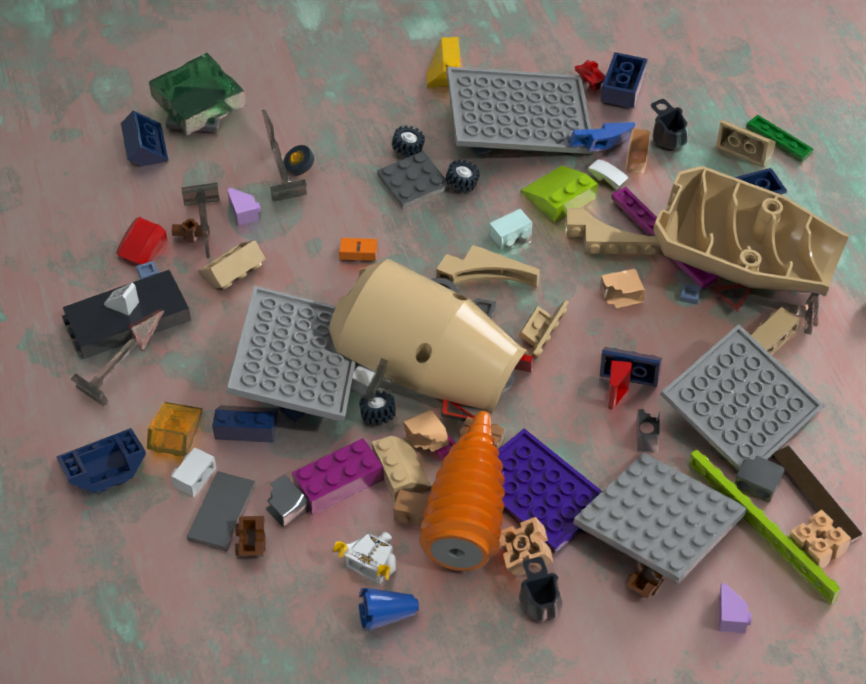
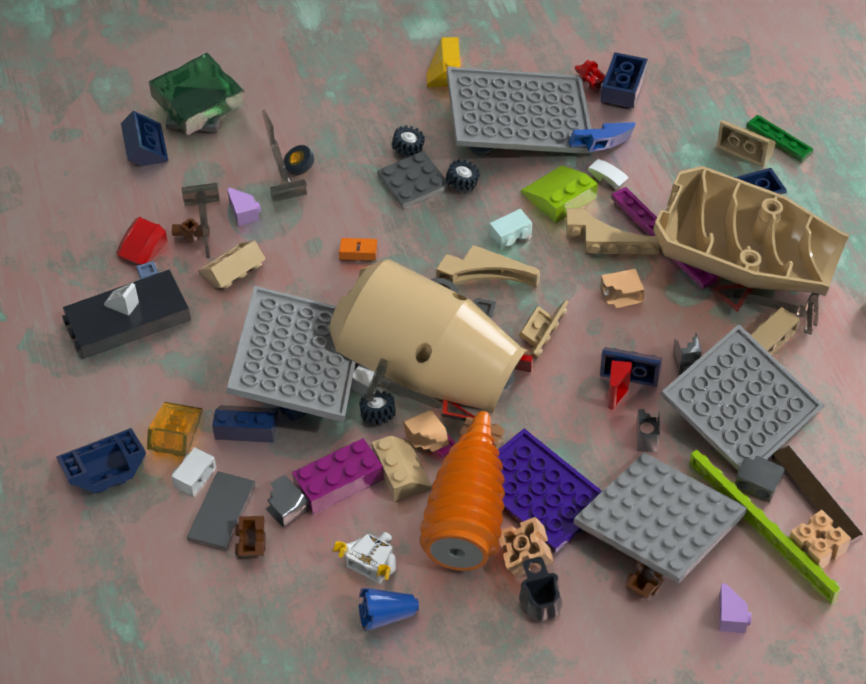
clear smoke piece [71,309,164,407] -> none
medium nougat brick [393,489,429,527] -> none
light nougat piece [626,128,650,174] -> none
black piece [651,99,689,150] -> none
sand blue tile [679,283,702,305] -> none
none -> dark grey piece [673,332,702,375]

